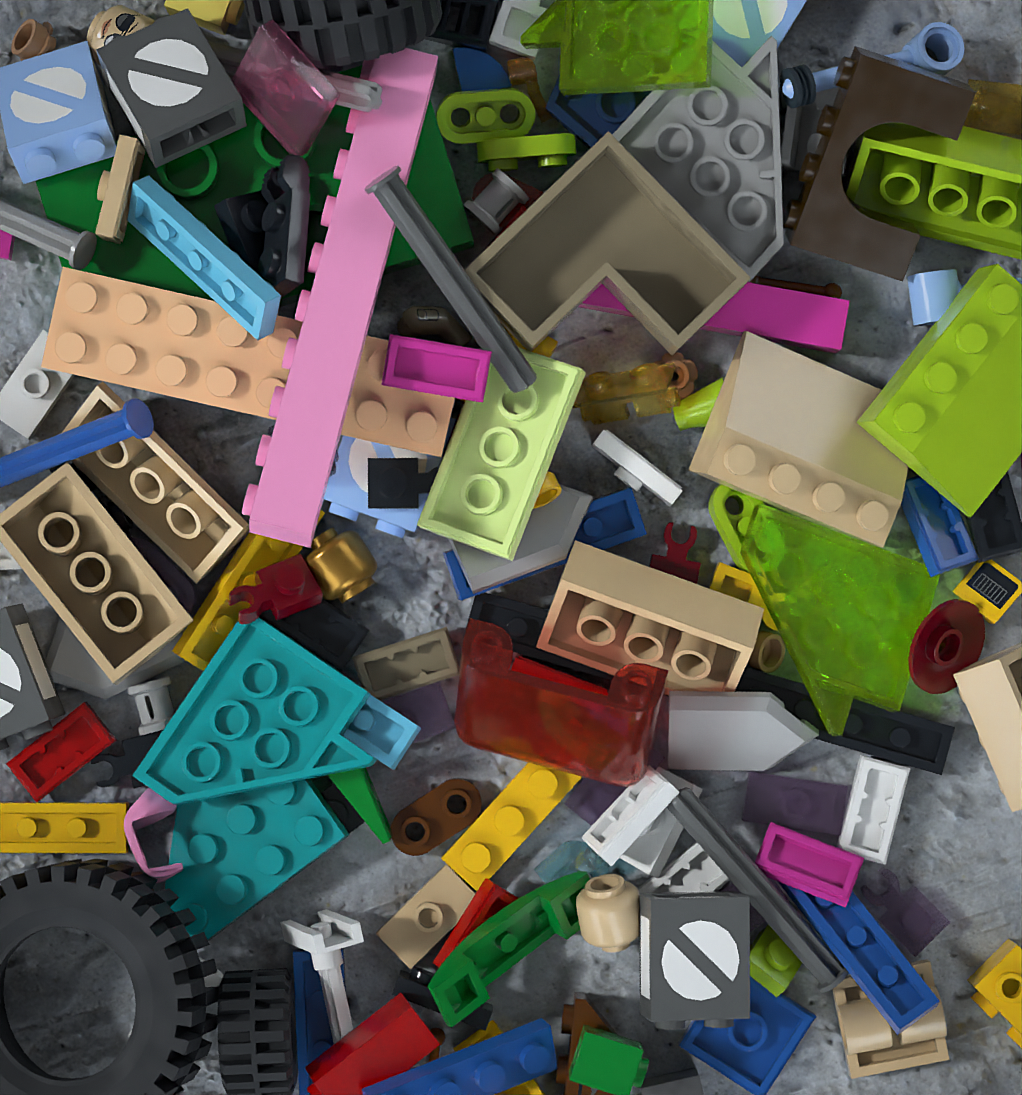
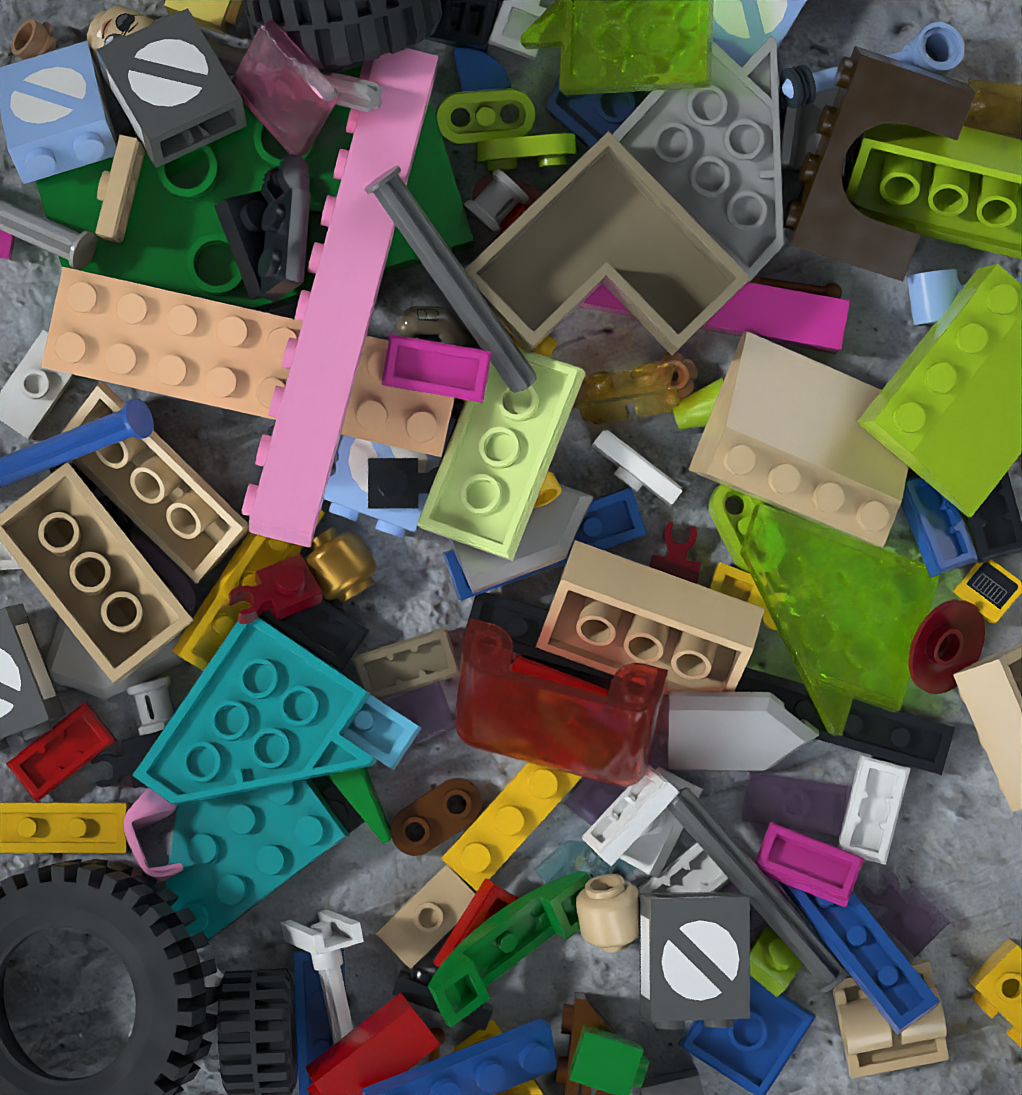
medium azure plate [127,175,281,340] -> none
clear orange hand [507,57,552,123] -> none
medium nougat hinge [747,631,785,673] -> none

